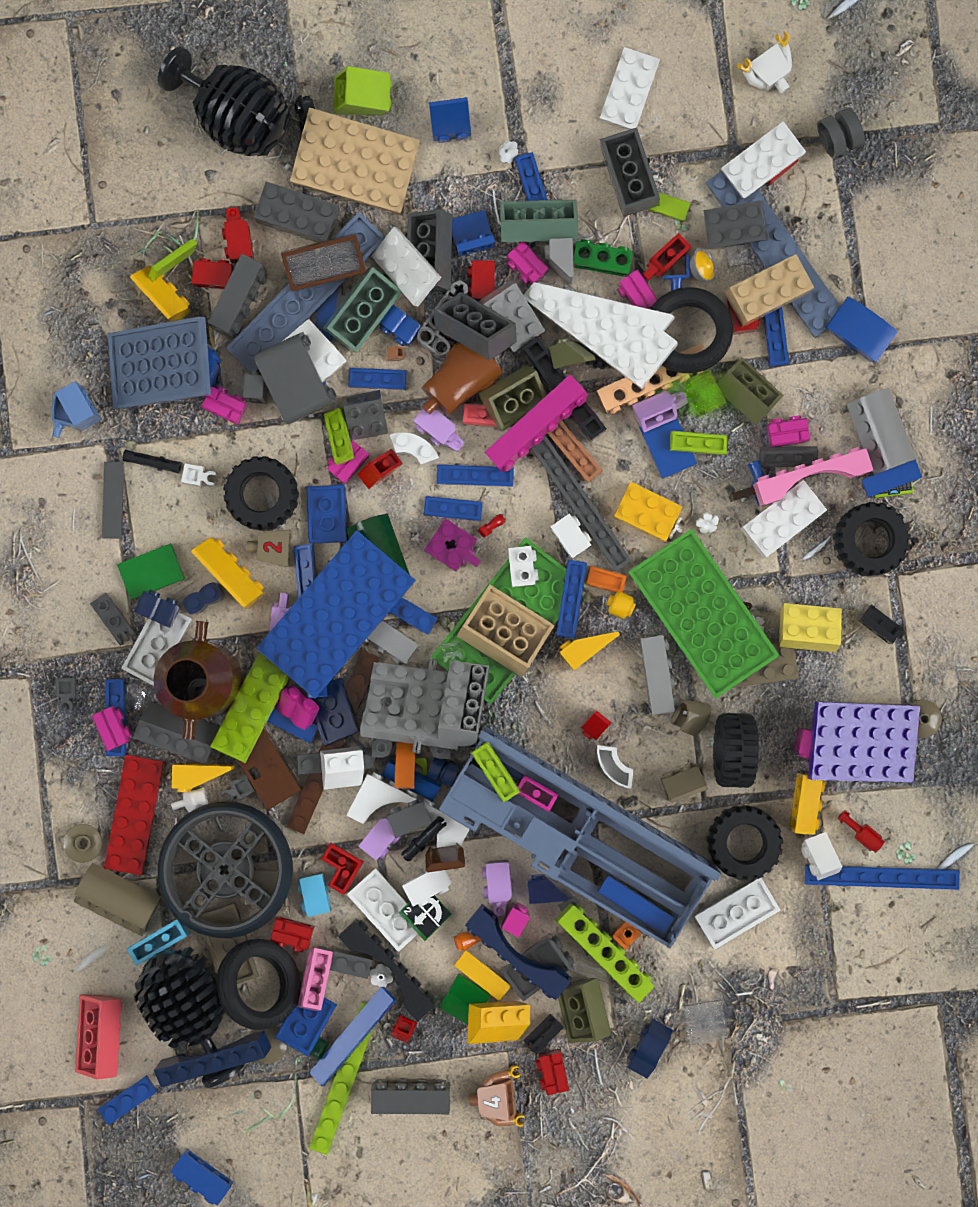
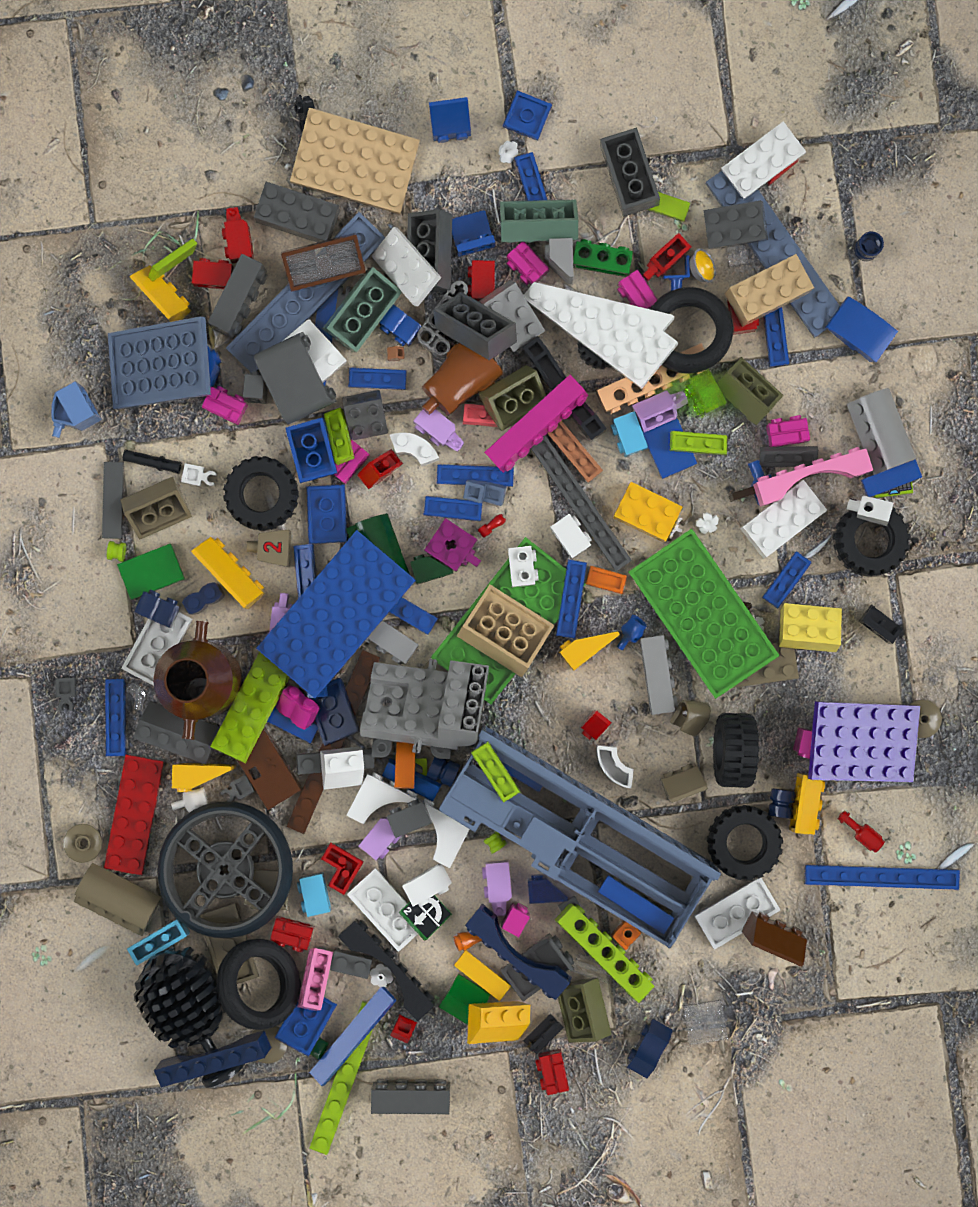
coral slope [75,995,122,1079] -> none
dark grey hinge [90,592,136,646] -> none
dark pink brick [92,706,132,751] -> none
blue plate [97,1075,157,1125] -> none
black plant [158,47,291,156] -> none
blue brick [170,1148,233,1206] -> none
lime slope [333,66,392,116] -> none
black pin [401,816,447,861] -> none
reddish brown slope [425,842,466,873] -> none
clear tile [441,641,463,663] -> none
nougat torso [469,1065,525,1127] -> none
dark pink brick [518,775,559,812] -> none
olive slope [549,338,596,369] -> none
white plate [599,47,660,130] -> none
yellow head [606,591,636,619] -> none
white torso [737,31,792,94] -> none
white brick [801,832,842,880] -> none
dark grey wheel [817,107,865,158] -> none
none -> lime wheel [107,541,126,562]
none -> dark tan slope [120,477,192,540]
none -> blue slope [285,418,337,483]
none -> dark green slope [410,554,454,585]
none -> sand blue slope [463,480,507,506]
none -> lime wheel [483,832,507,854]
none -> blue tile [503,90,552,141]
none -> medium azure brick [610,411,648,457]
none -> blue piece [617,614,647,650]
none -> reddish brown slope [742,911,807,967]
none -> blue tile [762,551,812,609]
none -> dark blue wheel [768,788,796,819]
none -> white torso [847,496,894,526]
none -> dark blue wheel [854,231,884,262]

